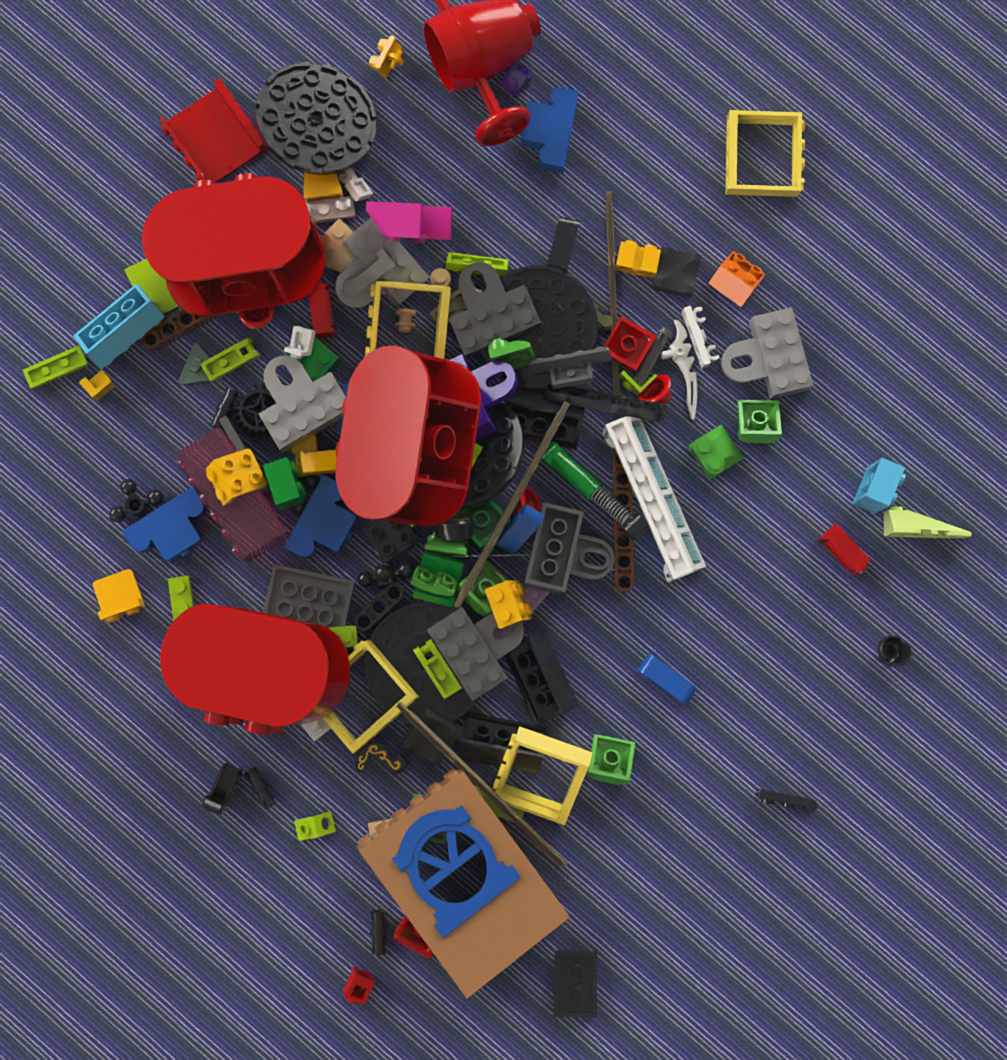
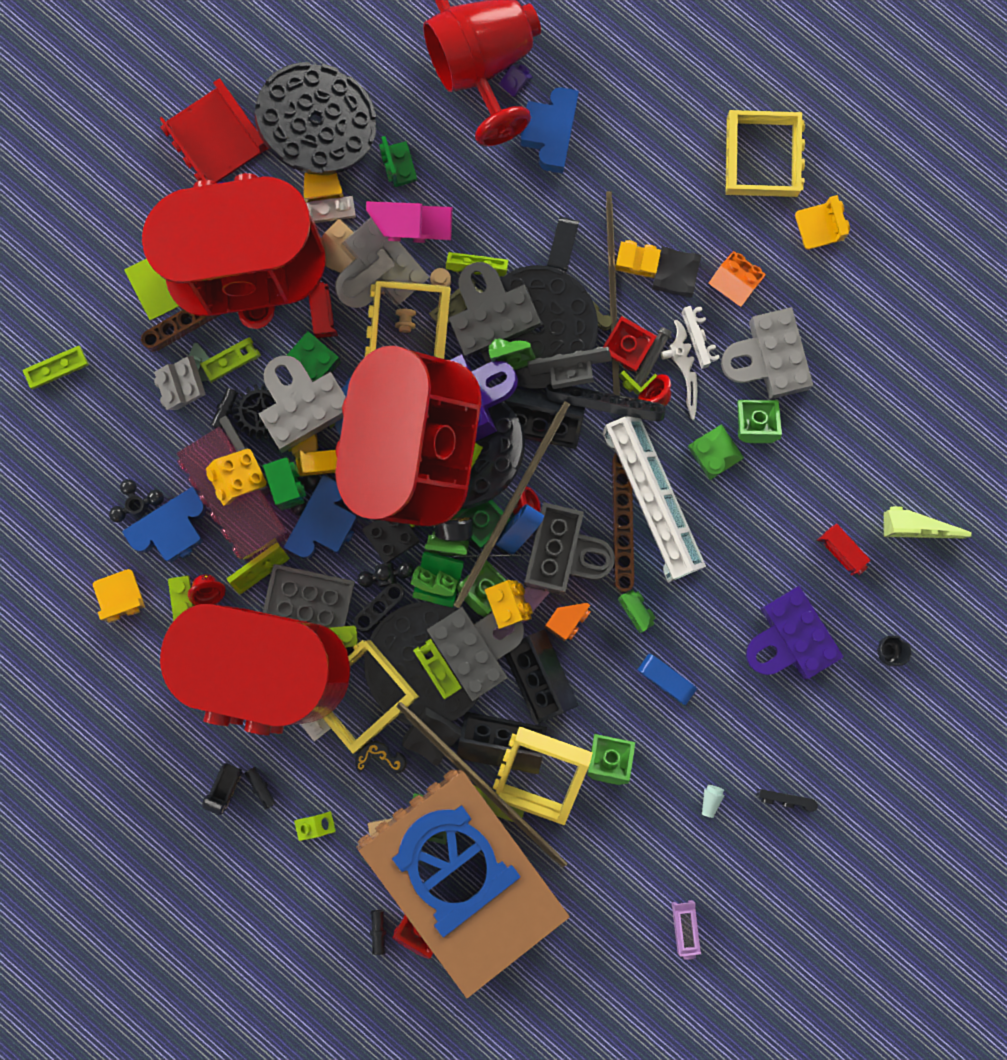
medium azure brick [73,284,165,369] -> none
yellow panel [79,370,116,401] -> none
white bracket [284,326,316,359] -> none
white plate [338,168,373,202] -> none
red brick [343,967,375,1005] -> none
yellow hips [369,36,405,78] -> none
piece [541,441,650,542] -> none
black plate [554,950,597,1018] -> none
medium azure brick [852,458,905,514] -> none
none -> light grey plate [154,356,206,410]
none -> red hat [188,574,226,606]
none -> lime plate [226,542,290,595]
none -> green bracket [379,136,418,187]
none -> orange slope [544,603,591,641]
none -> bright green slope [618,589,656,634]
none -> lavender window [672,900,701,959]
none -> light aqua cone [702,785,725,818]
none -> dark purple brick [746,586,844,679]
none -> yellow bracket [795,195,850,250]

